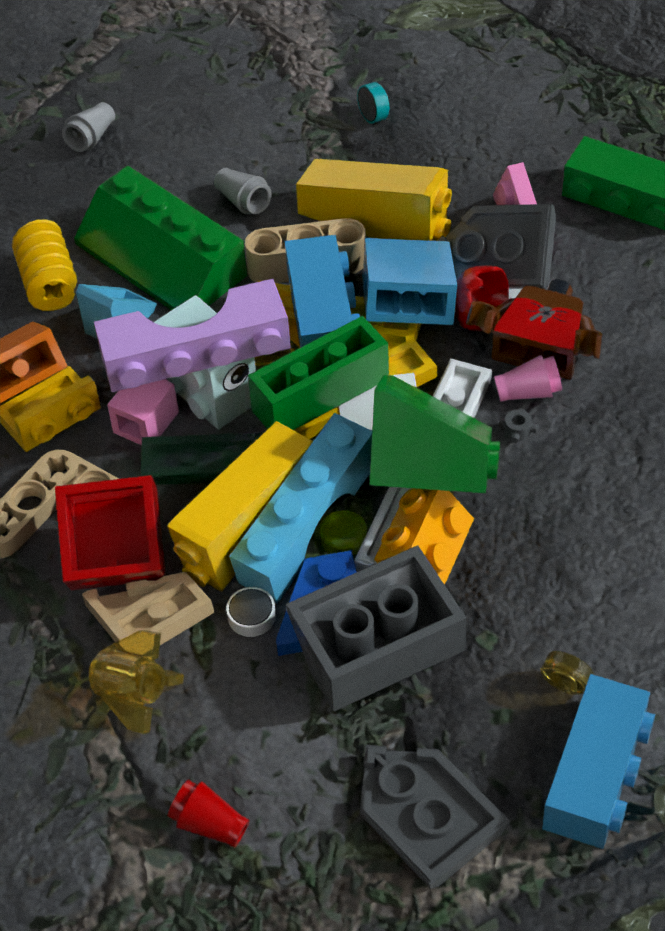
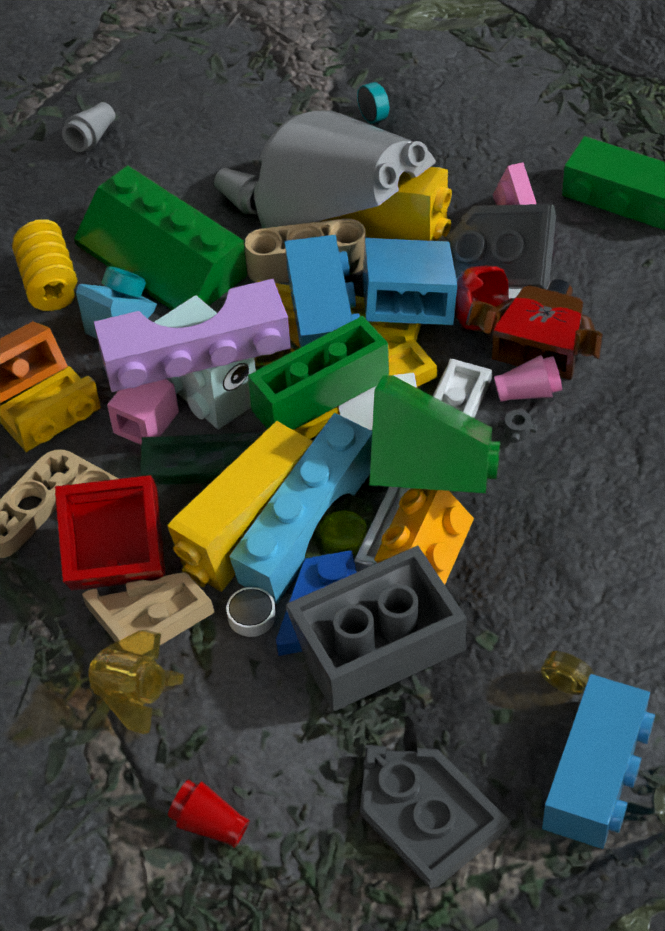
none -> teal tile [101,266,146,297]
none -> light grey cone [254,110,436,228]

